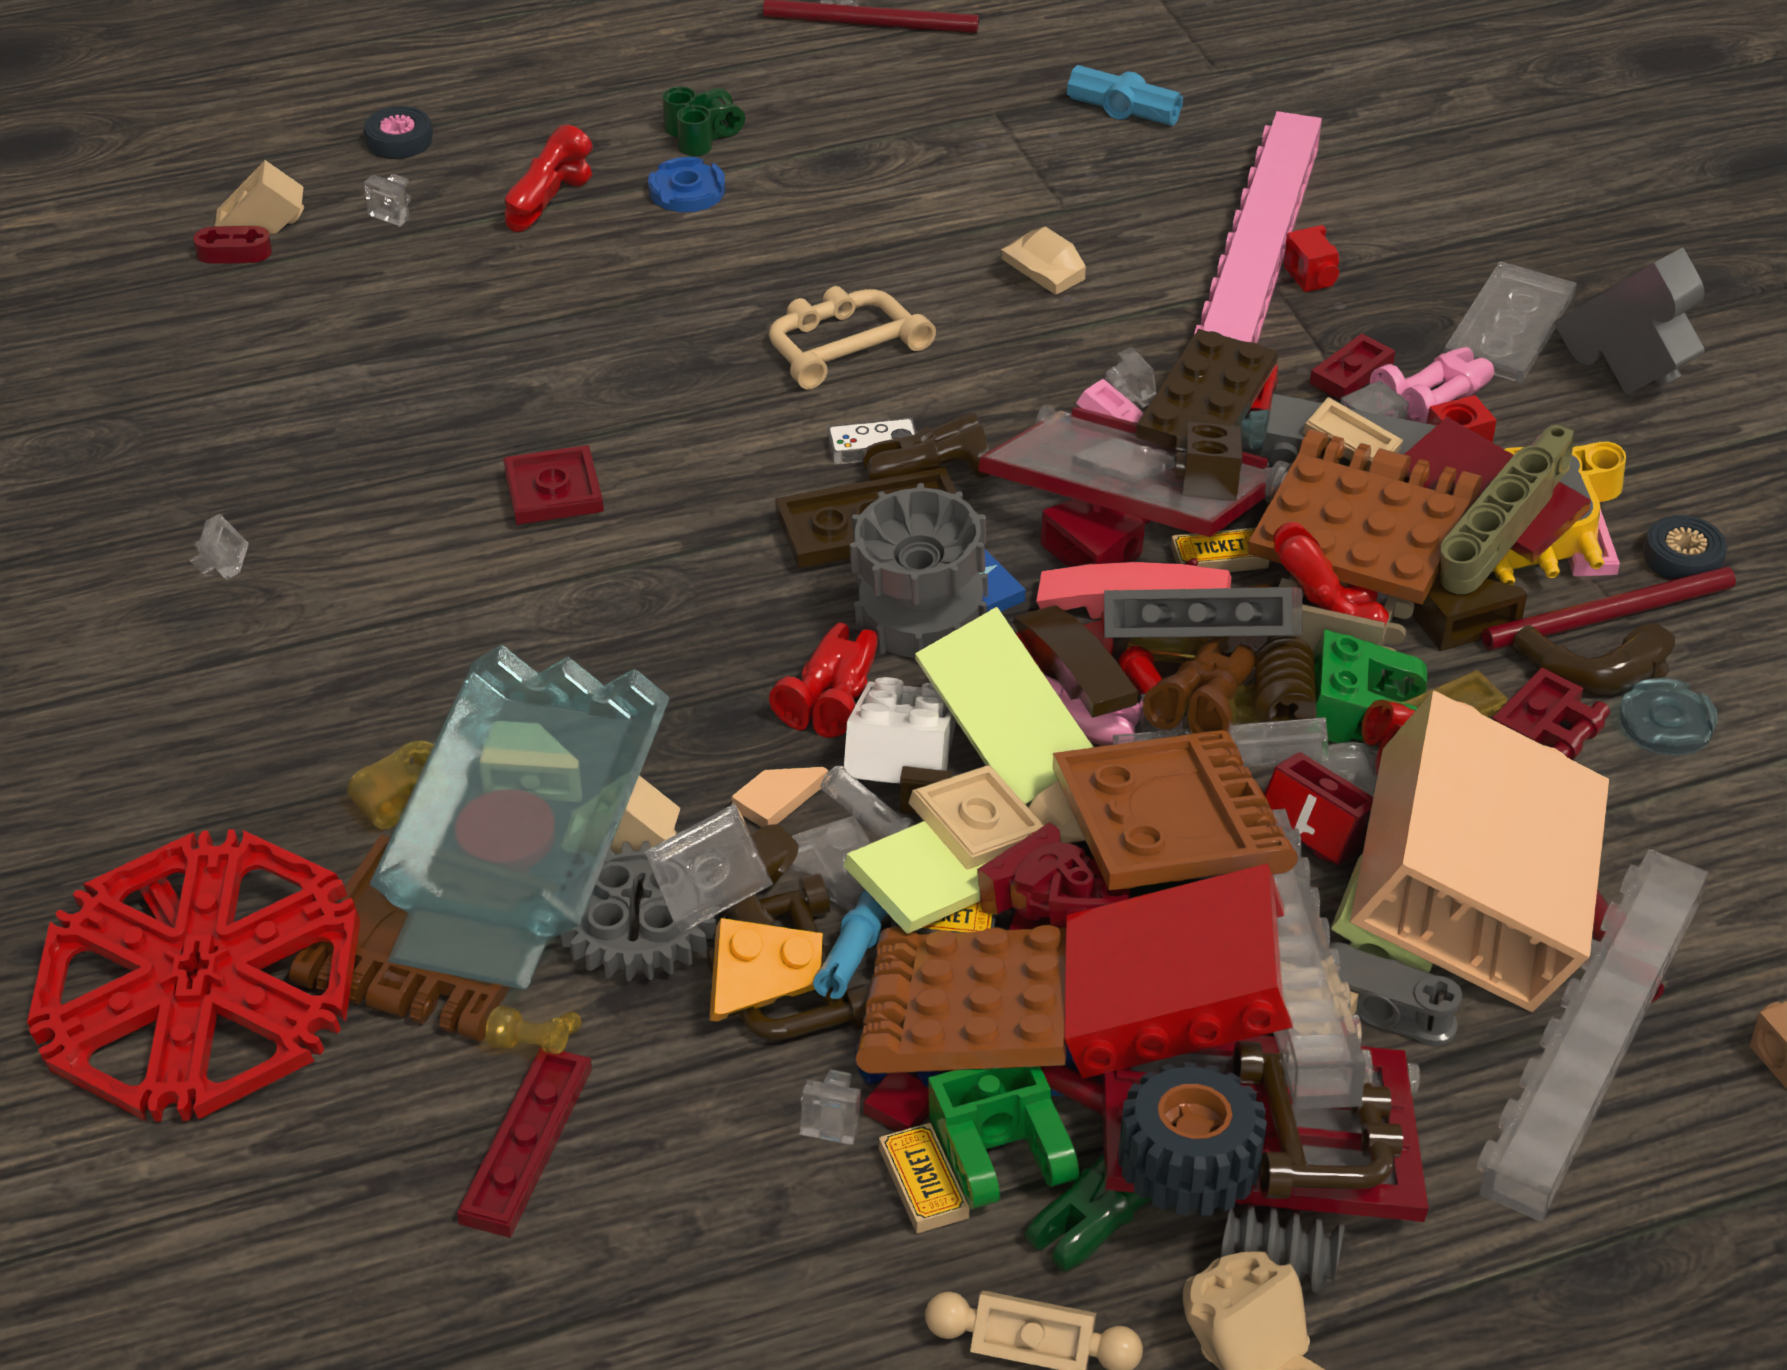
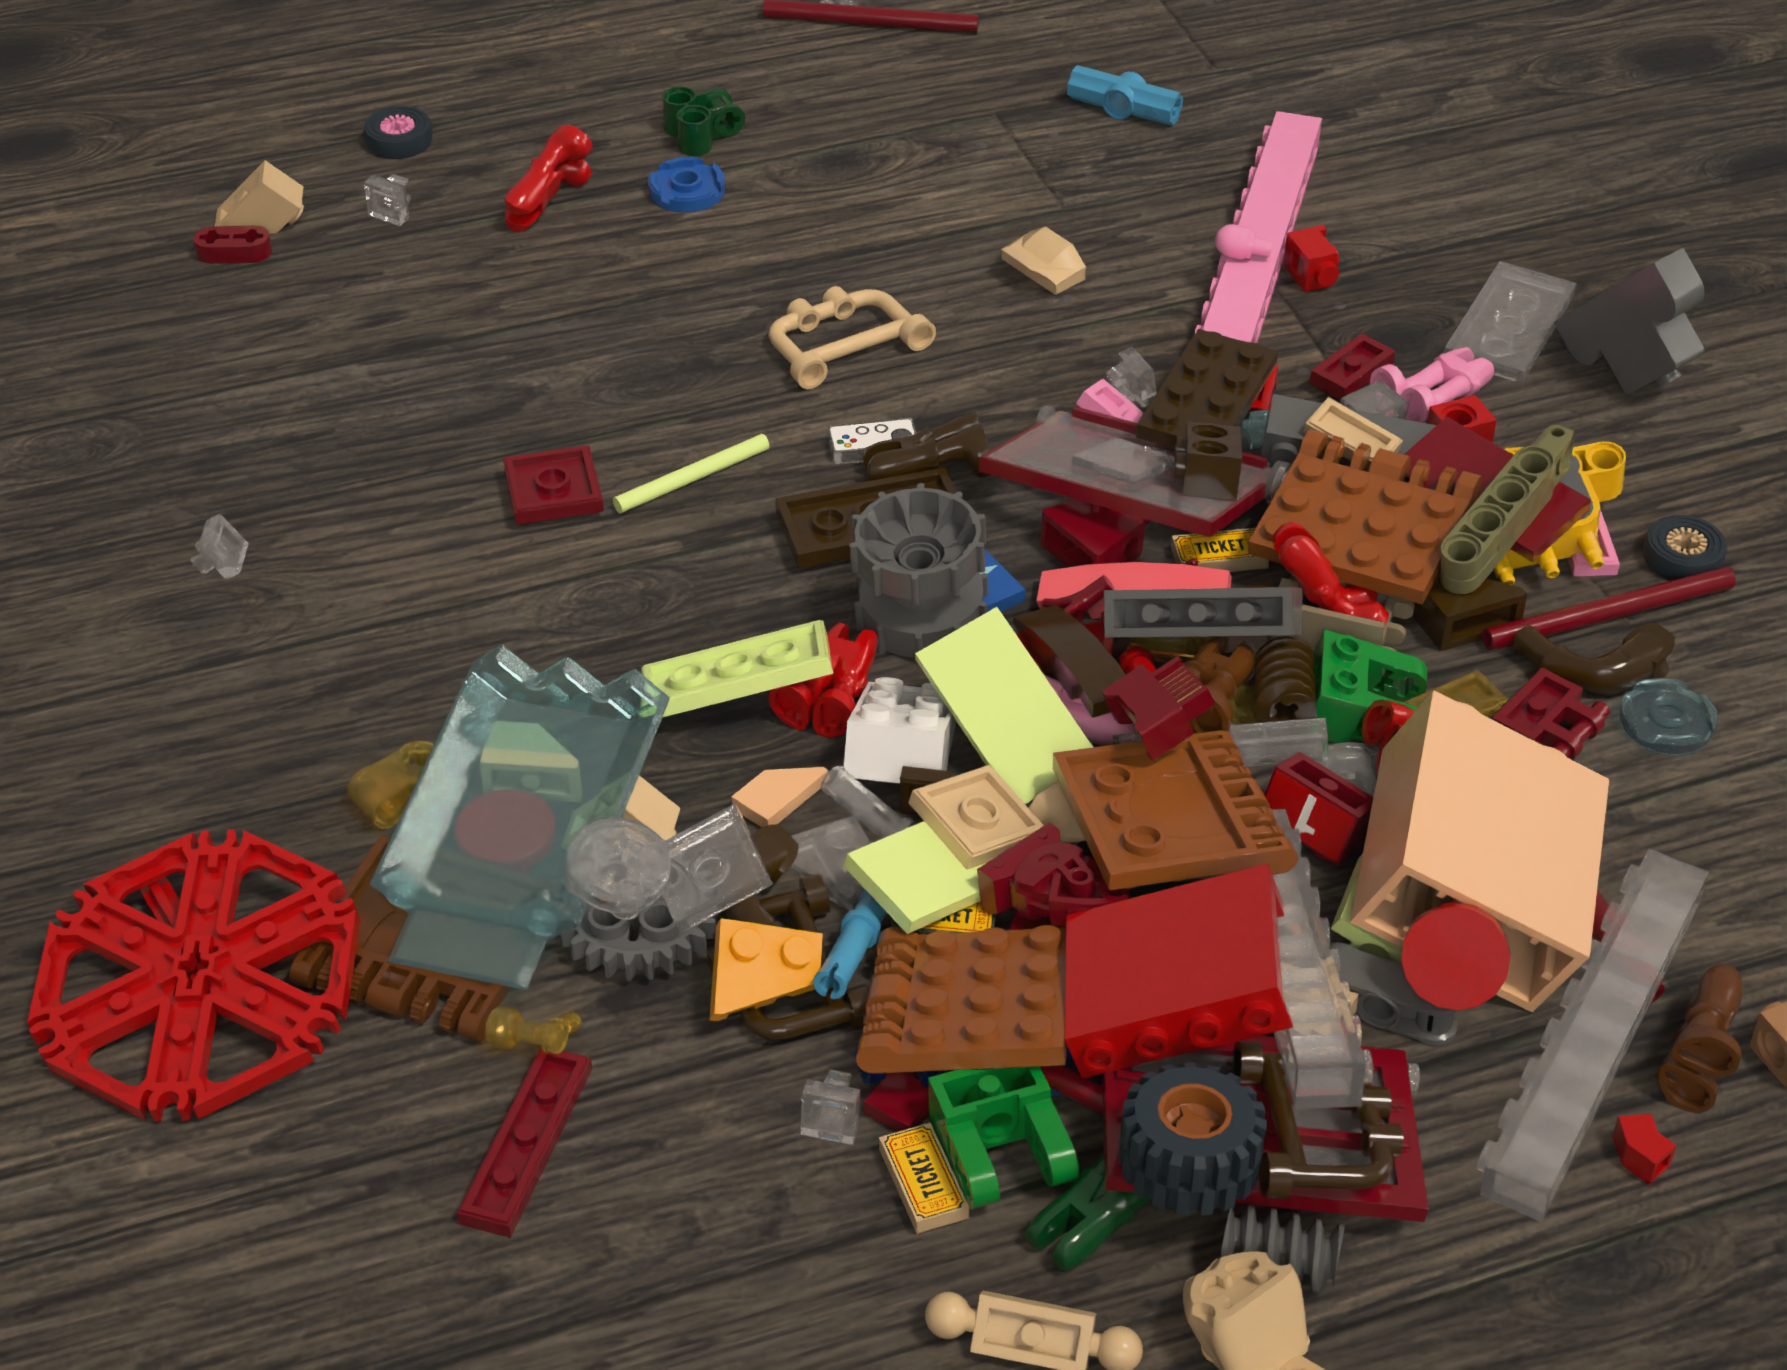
none -> clear tile [565,818,671,920]
none -> yellowish green bar [613,434,769,514]
none -> yellowish green tile [642,620,833,721]
none -> dark red bar [1042,575,1114,623]
none -> dark red piece [1101,656,1215,761]
none -> bright pink cylinder [1215,224,1273,260]
none -> red tile [1401,902,1511,1011]
none -> red piece [1612,1114,1676,1185]
none -> reddish brown piece [1658,964,1743,1113]

